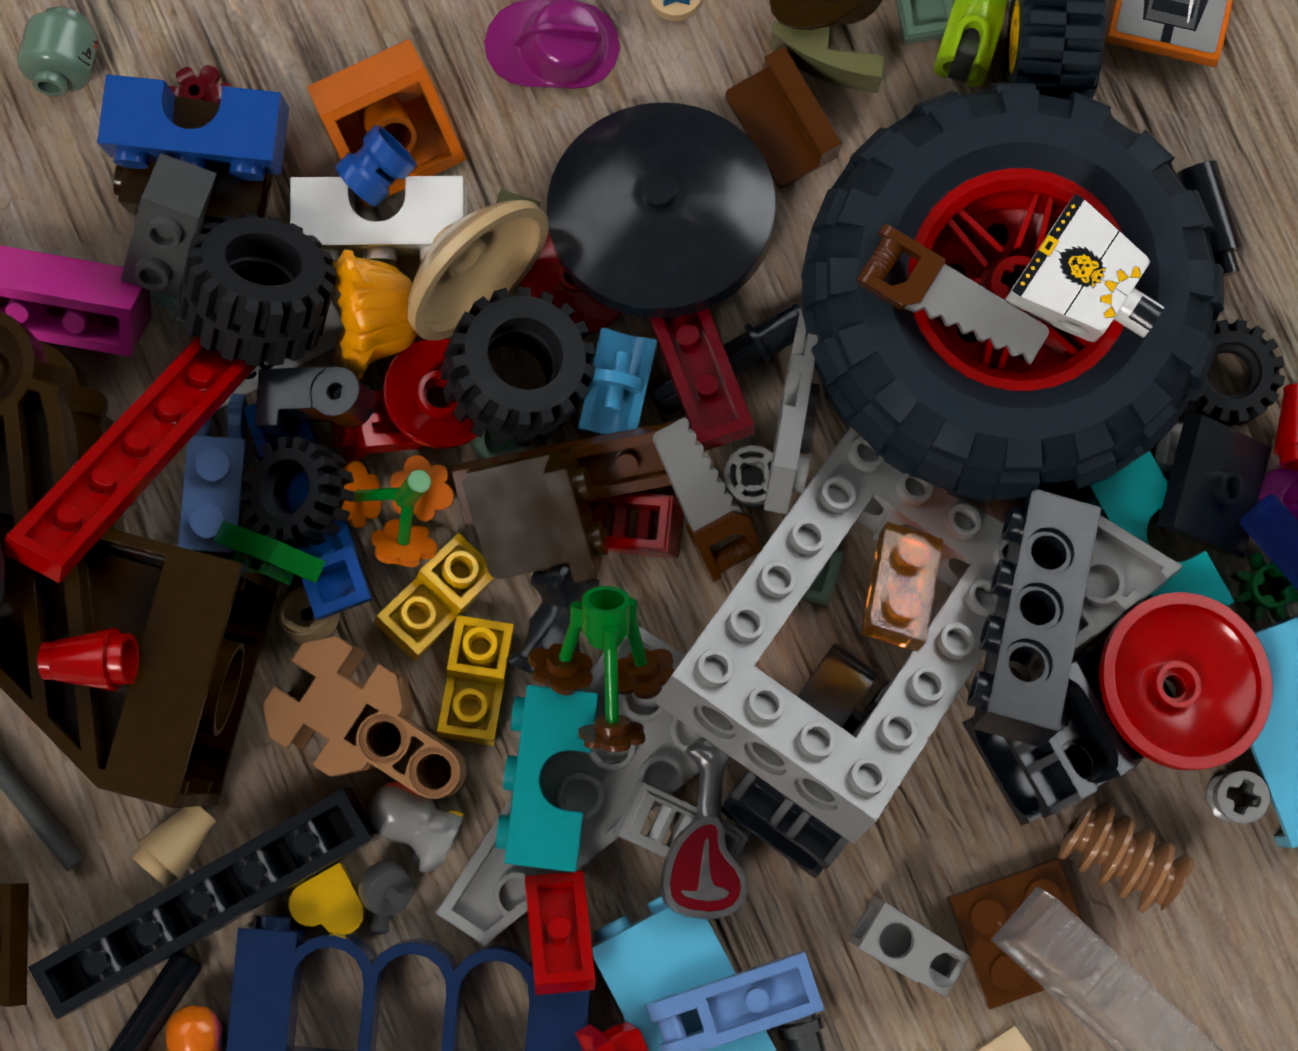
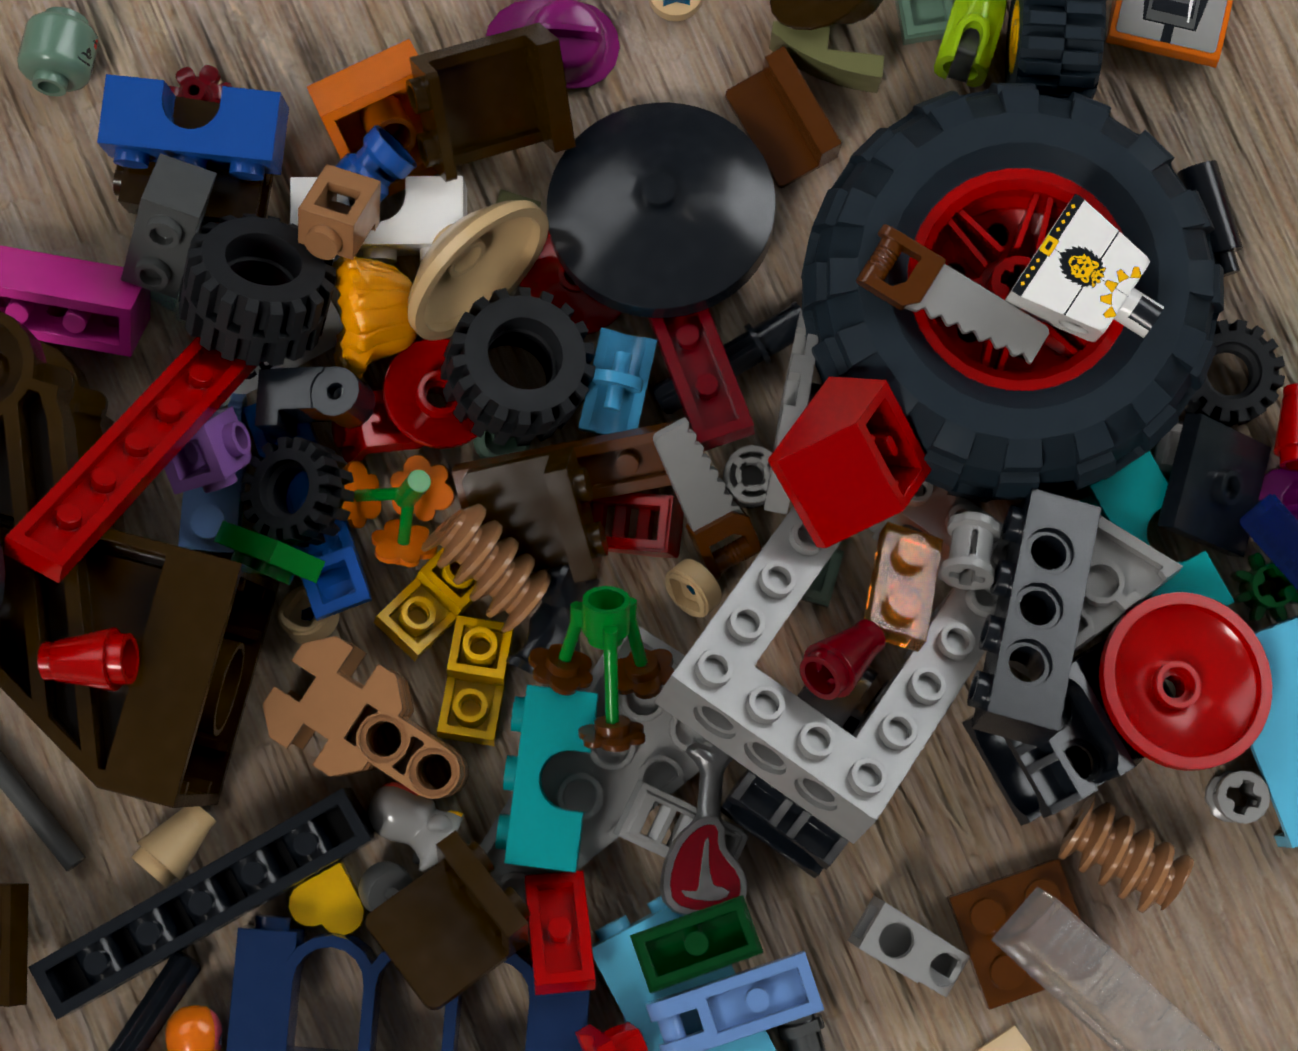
none -> medium lavender brick [164,406,252,495]
none -> medium nougat brick [298,164,381,260]
none -> dark brown bracket [366,830,531,1011]
none -> dark brown panel [406,23,576,182]
none -> medium nougat piece [421,504,551,633]
none -> dark green slope [630,895,764,994]
none -> tan tile [665,559,722,618]
none -> red slope [768,376,932,548]
none -> dark red cone [800,619,886,700]
none -> light grey bush [940,511,1001,590]

